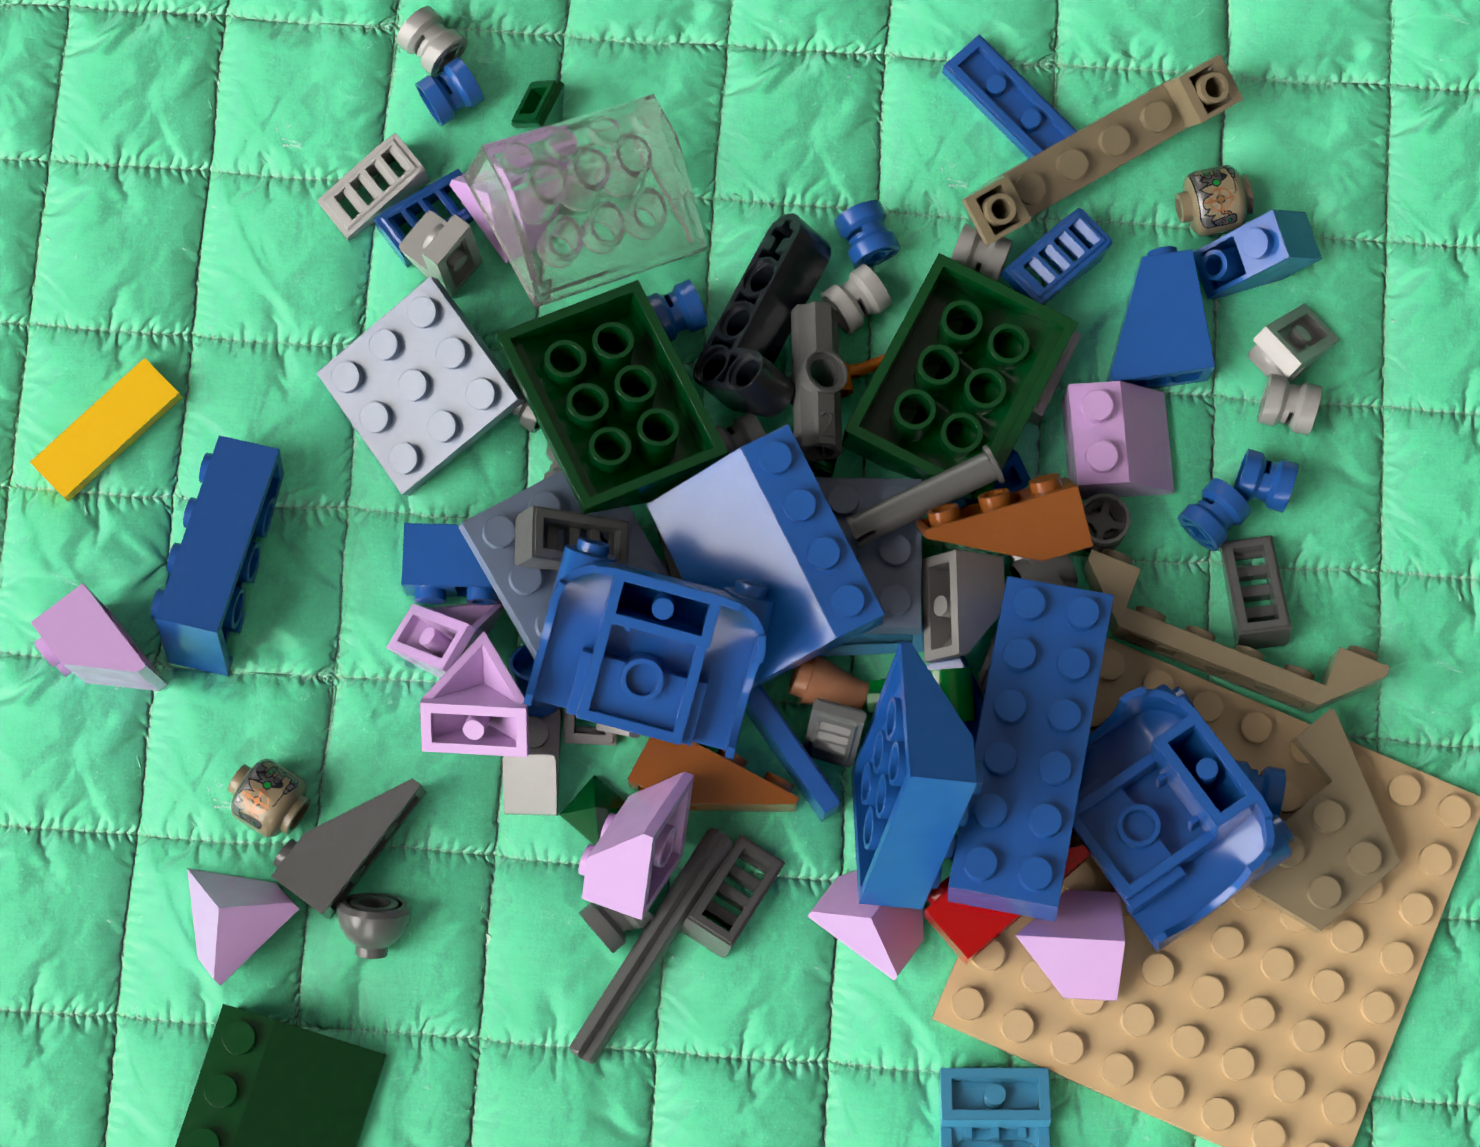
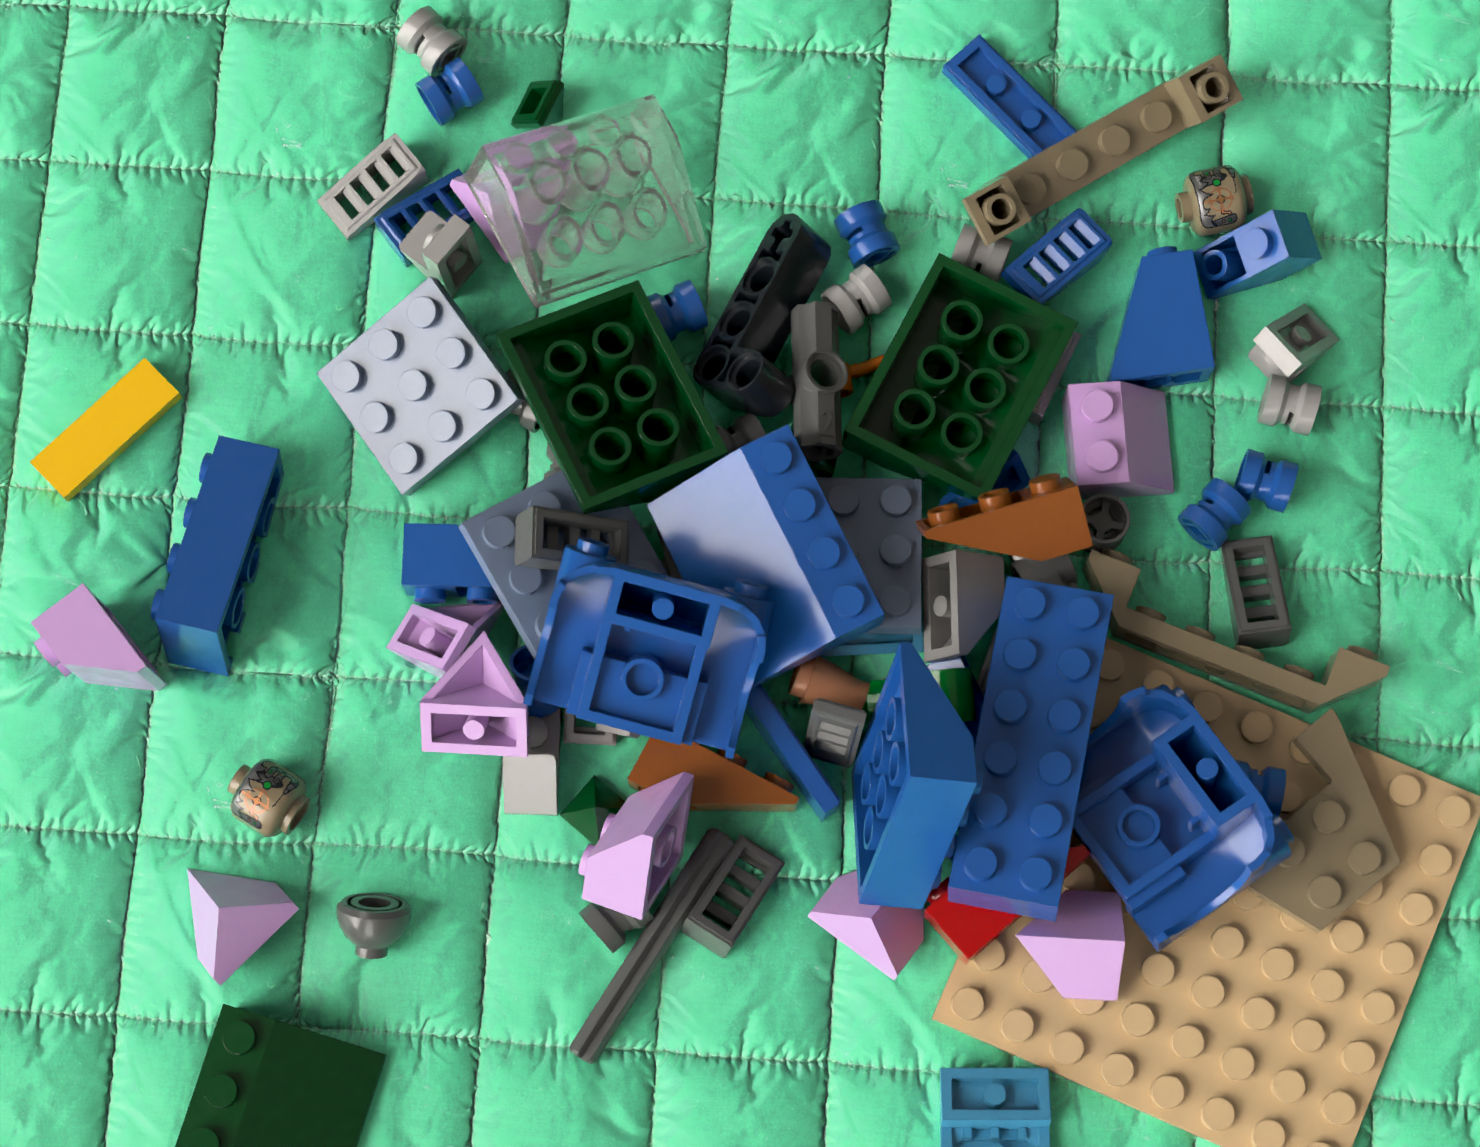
dark grey slope [271,778,427,920] -> none
dark grey pin [845,444,1005,548] -> none

